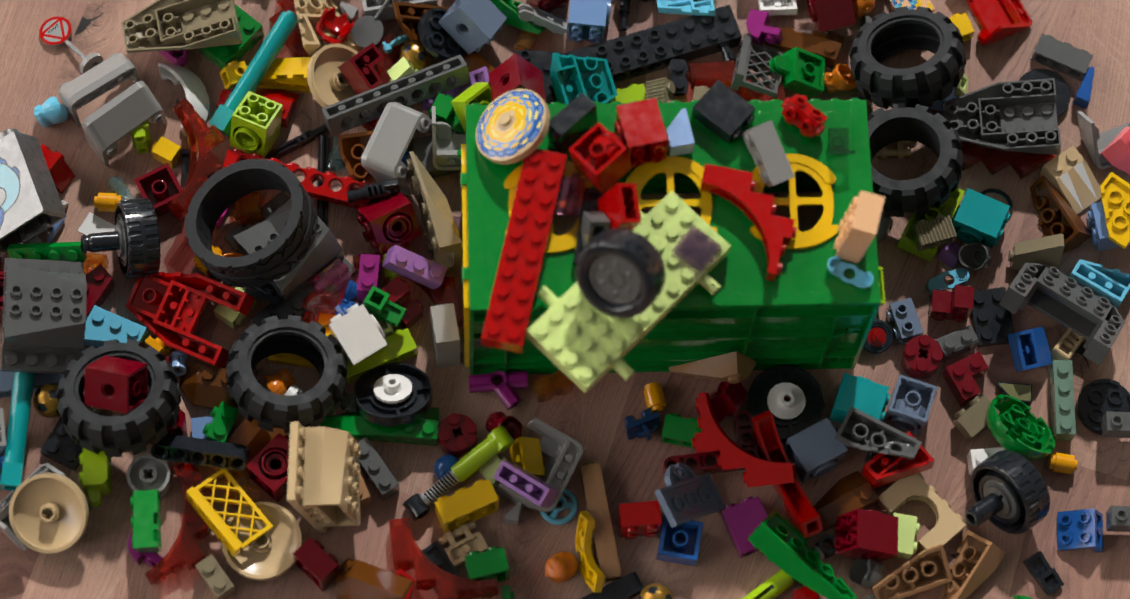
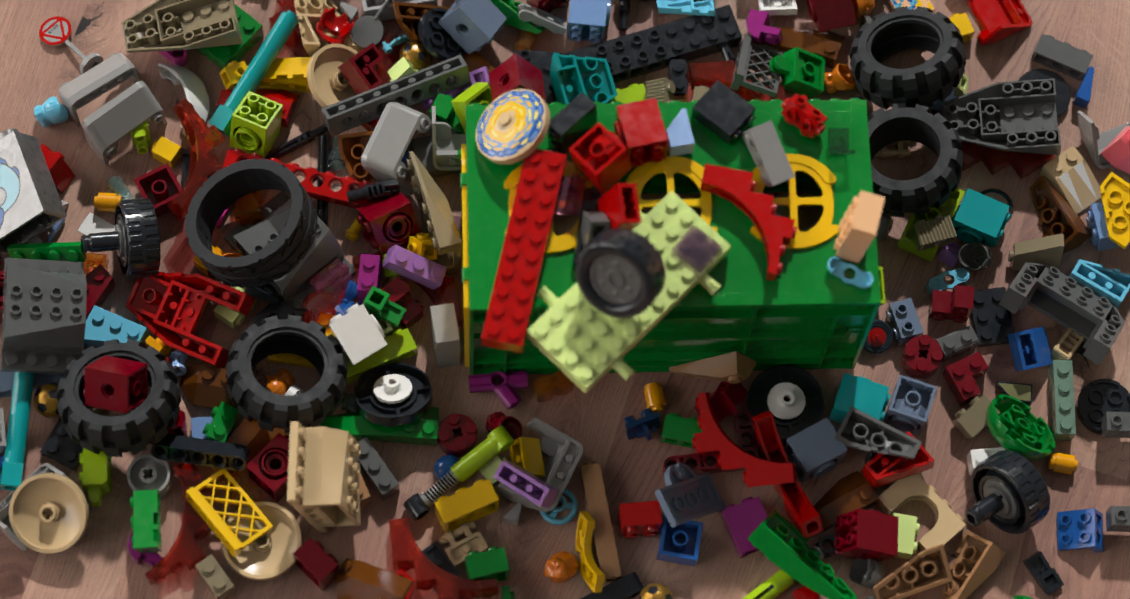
none -> yellow pin [345,216,363,241]
none -> yellow brick [407,233,437,260]

